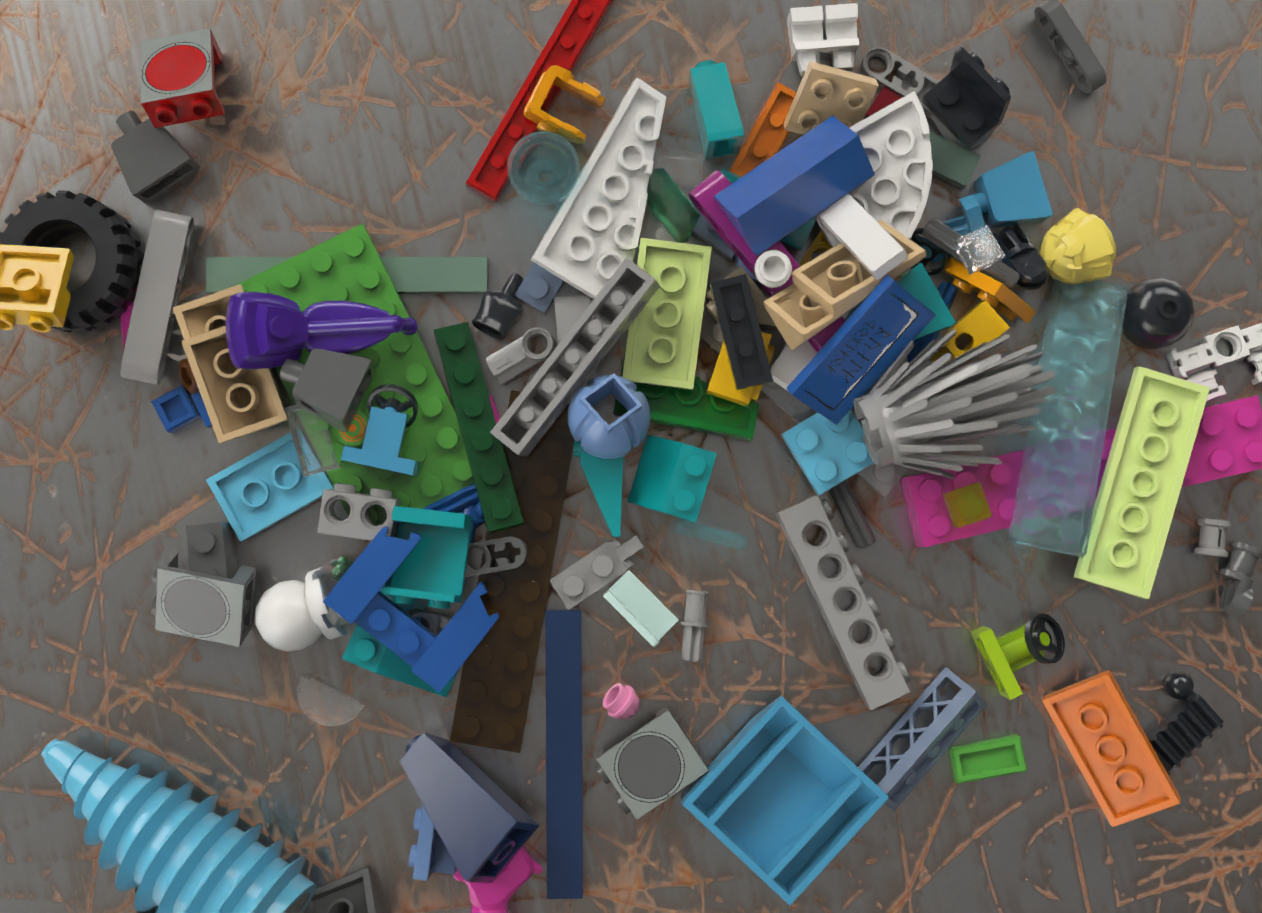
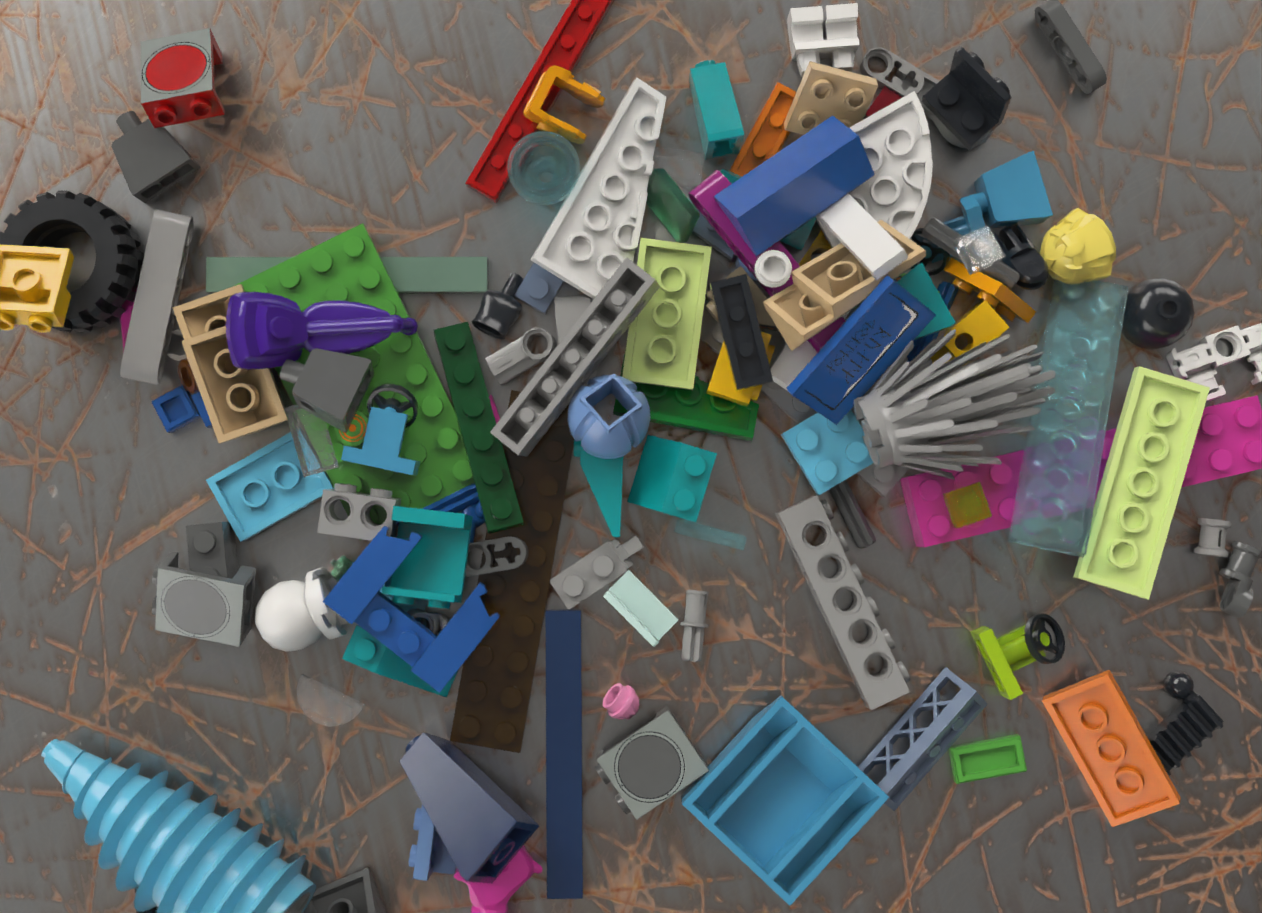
sand green tile [929,131,981,189] -> none

